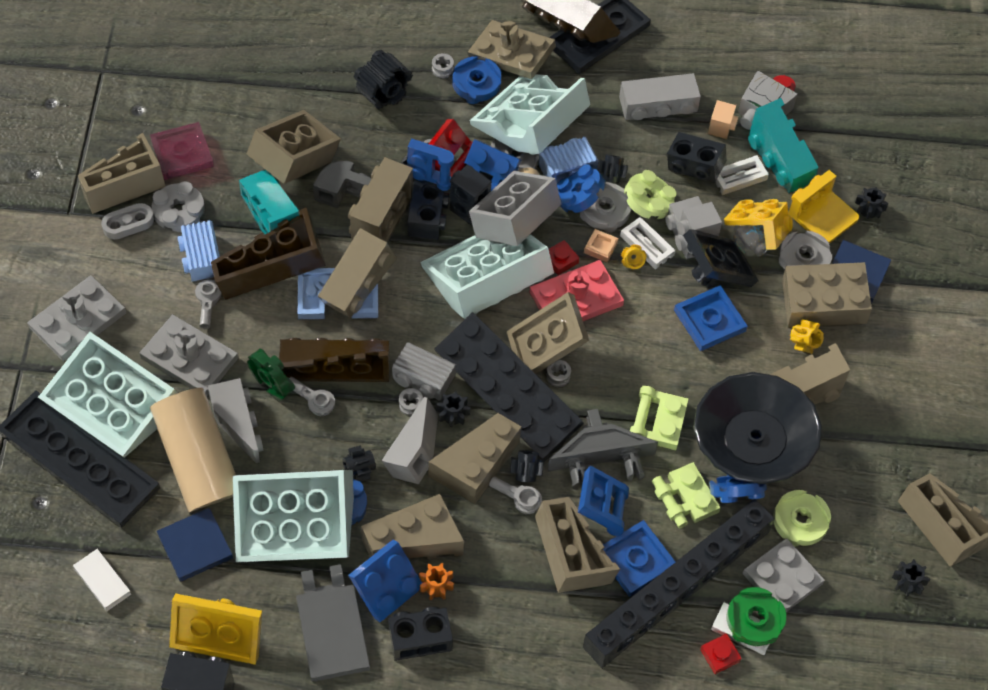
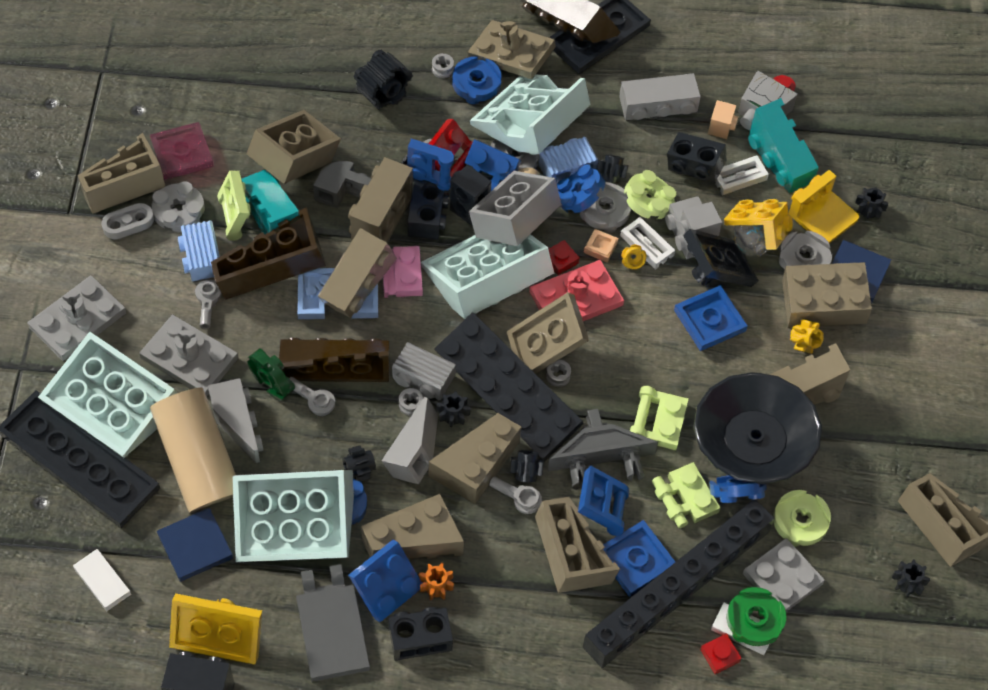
none -> yellowish green plate [217,171,250,241]
none -> bright pink plate [383,246,423,298]

